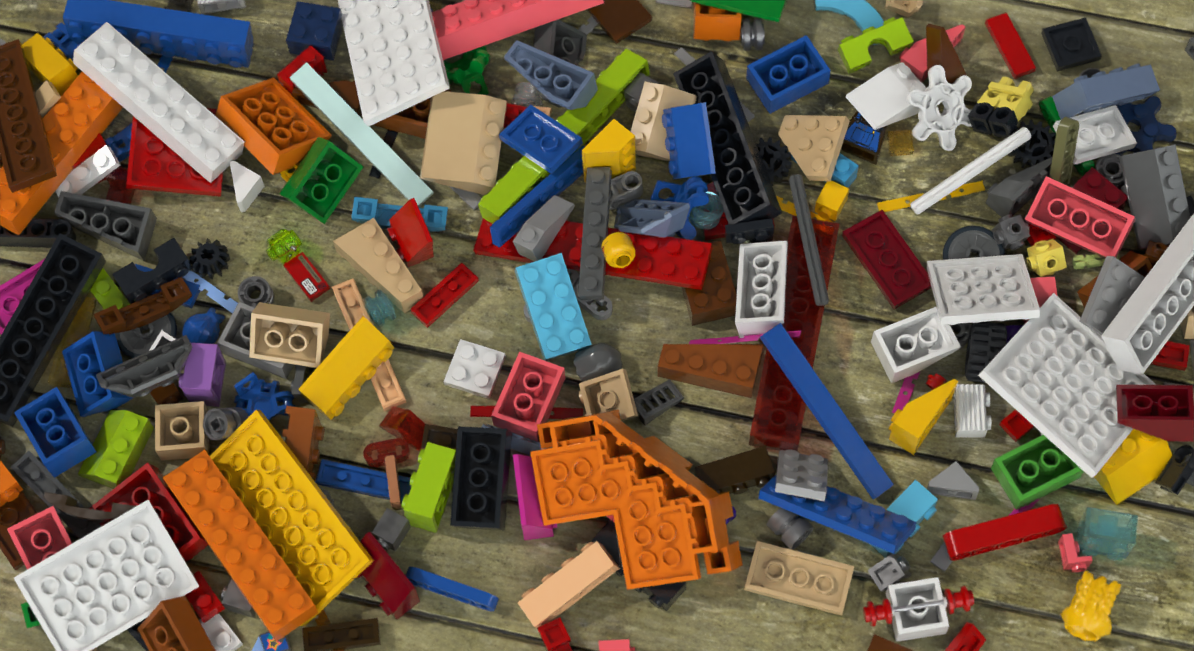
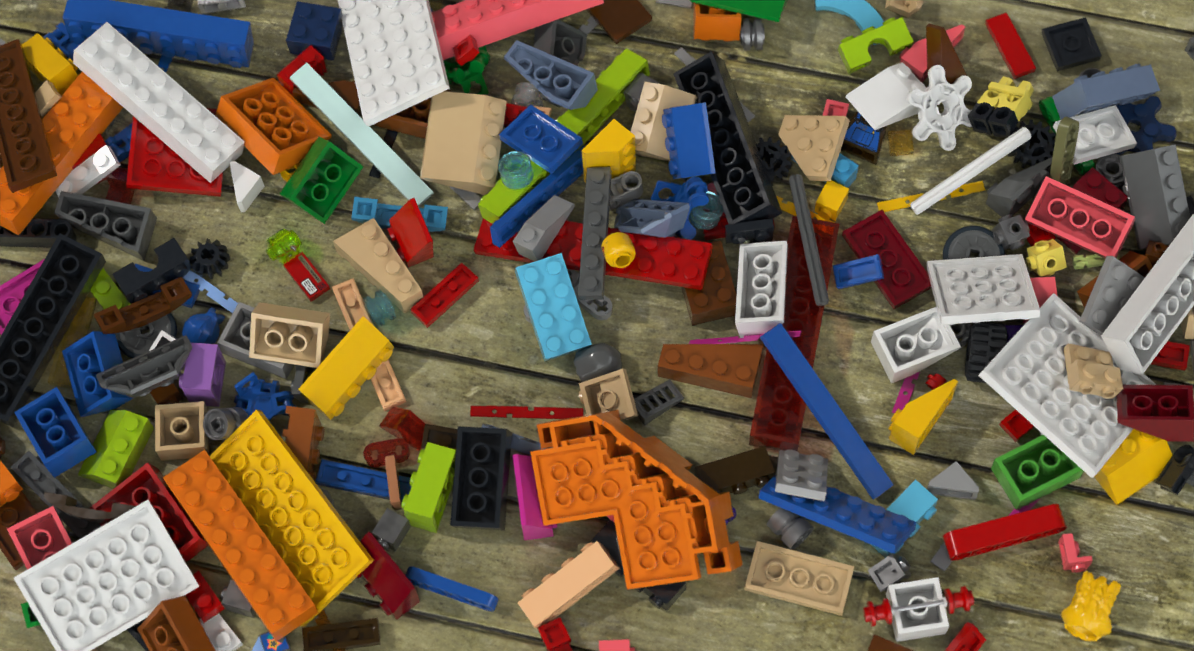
flat silver wheel [238,276,274,308] -> none
white plate [444,339,506,399] -> none
coral brick [491,351,566,442] -> none
blue brick [746,35,831,114] -> none
white brick [953,384,991,438] -> none
clear light blue brick [1077,507,1138,561] -> none
none -> red plate [453,34,479,66]
none -> clear light blue wheel [498,151,534,189]
none -> coral plate [823,99,849,116]
none -> blue tile [832,254,884,289]
none -> tan plate [1063,343,1123,399]

